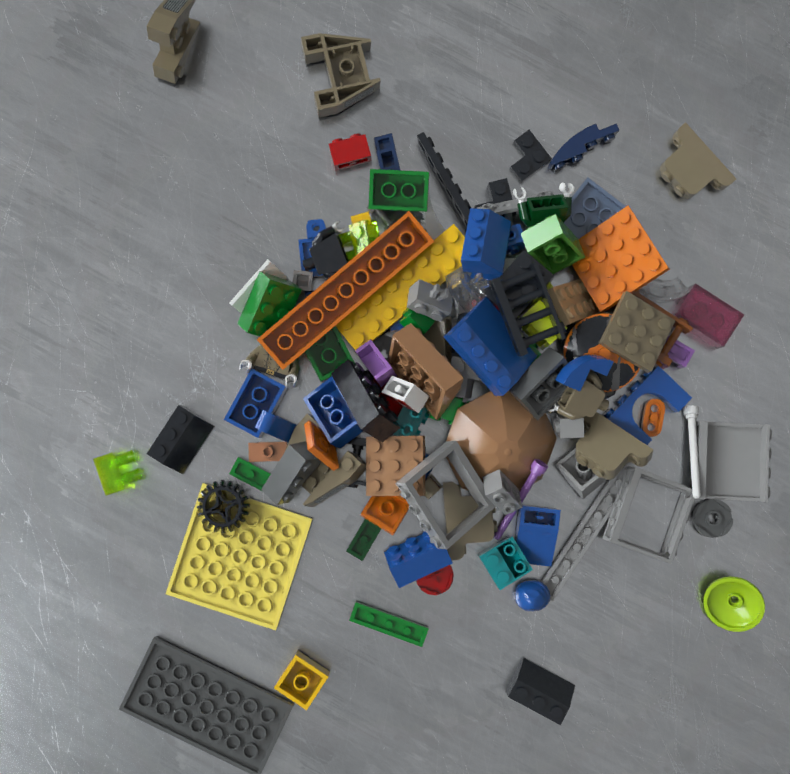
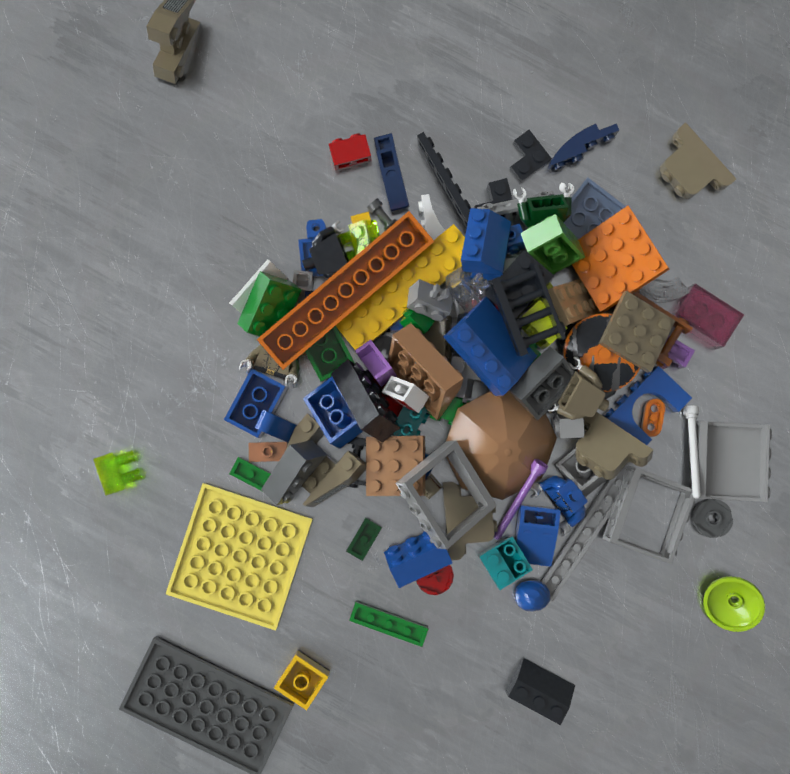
black slope [146,405,215,474] -> none
black gear [197,480,250,533] -> none
dark tan wedge [301,33,381,118] -> none
orange tile [304,420,339,471] -> none
orange tile [360,496,409,535] -> none
green brick [368,169,429,212] -> none
light grey brick [482,469,522,515] -> none
blue brick [555,355,614,391] -> none
none -> blue torso [529,476,588,536]

